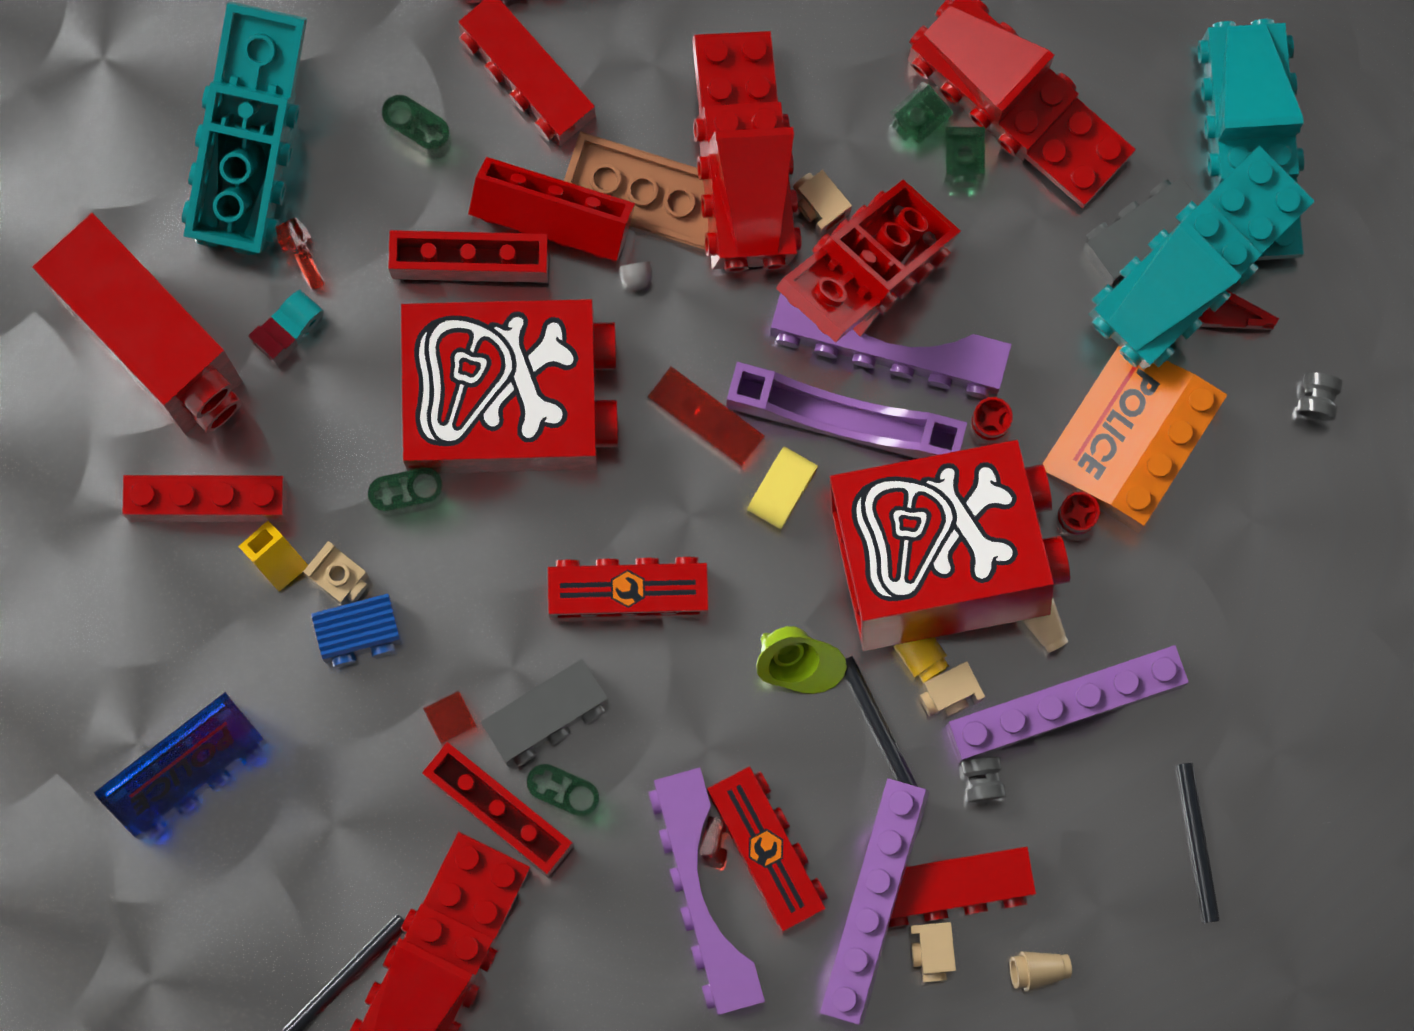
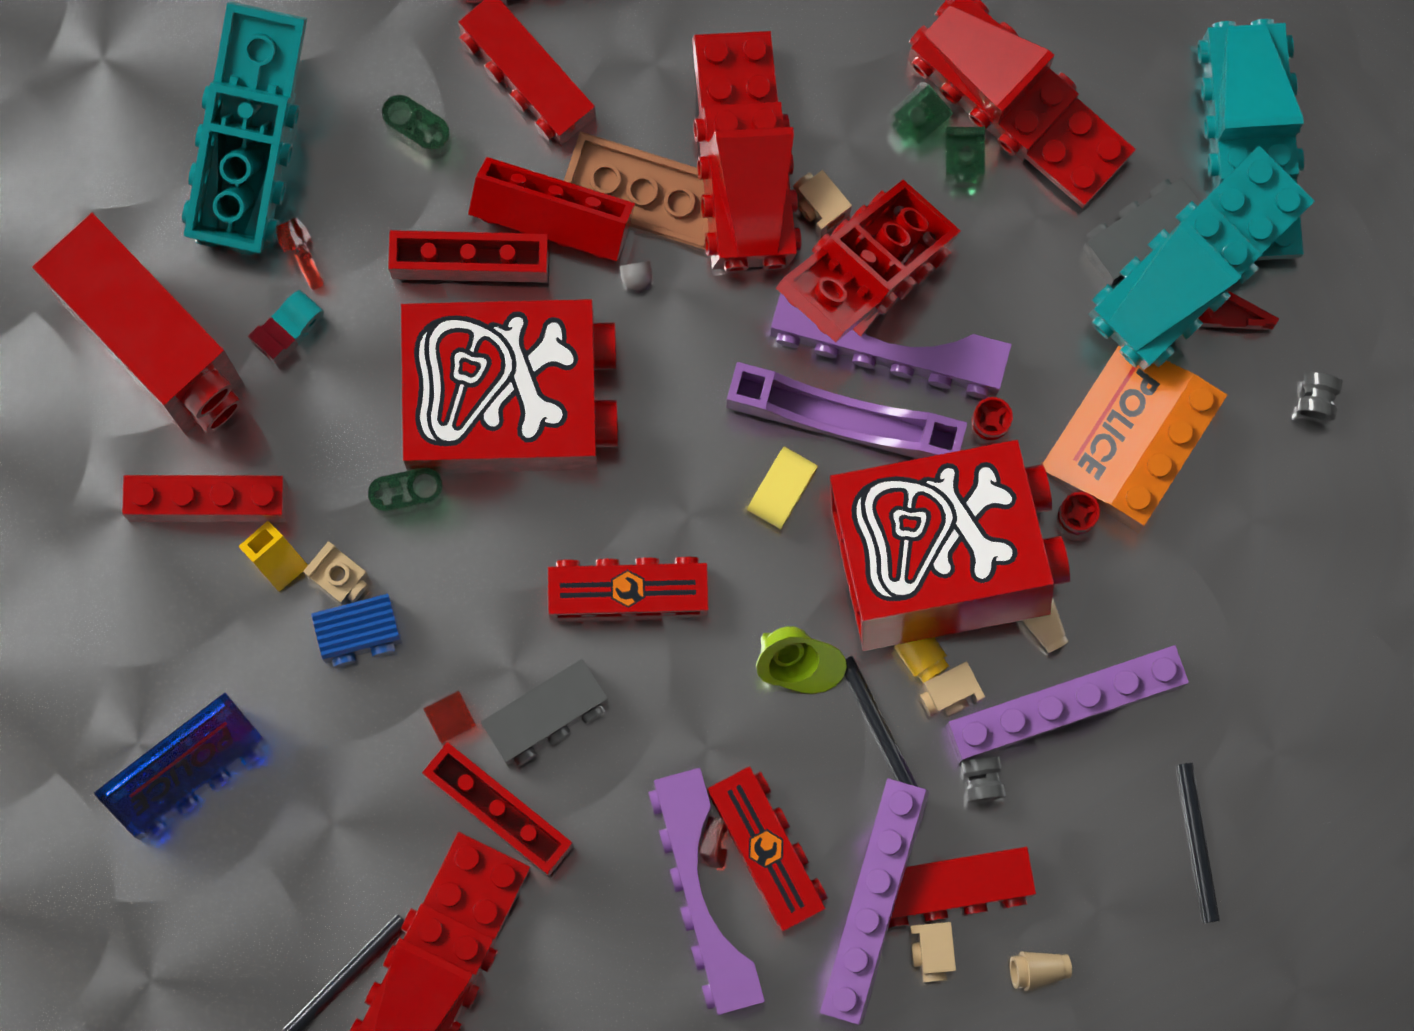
clear green beam [526,764,600,819] -> none
clear red tile [647,366,765,469] -> none

